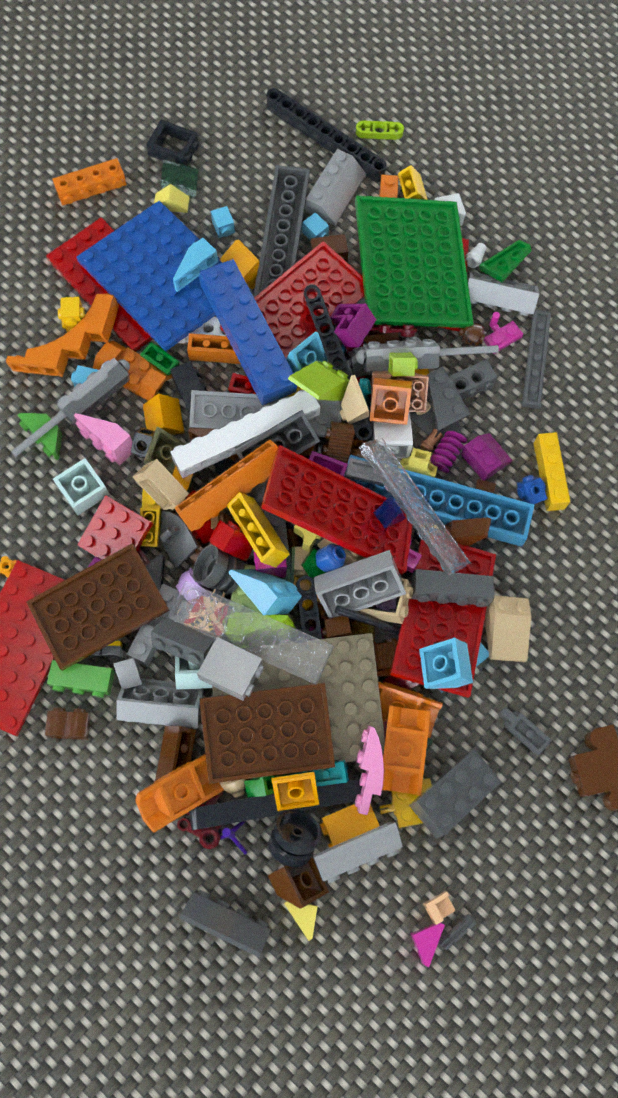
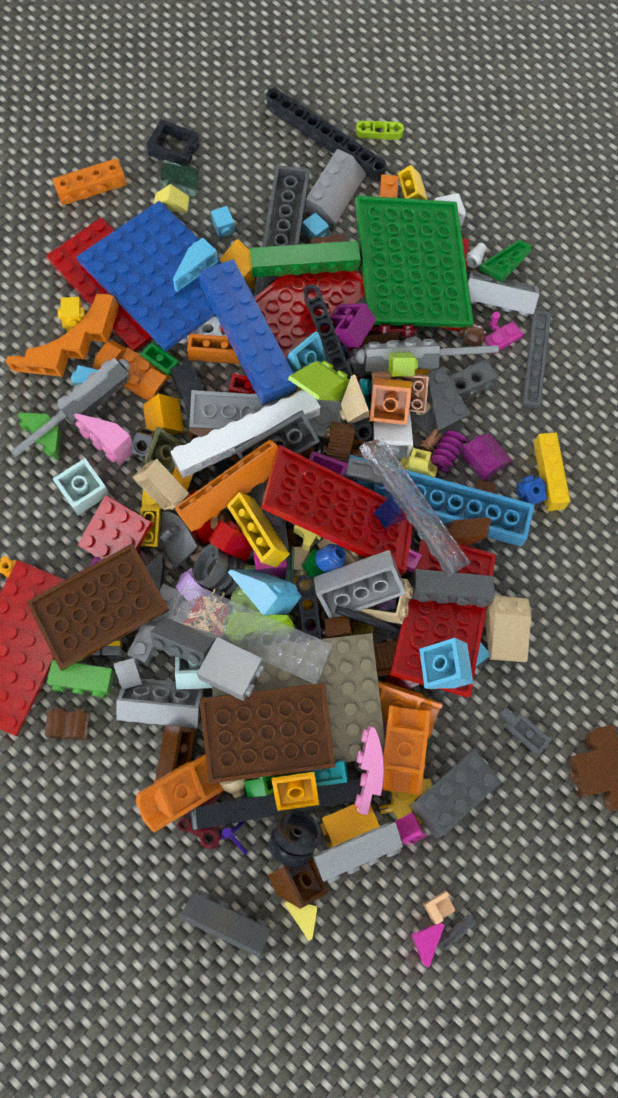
none -> green brick [249,241,361,278]
none -> dark pink slope [395,812,428,845]

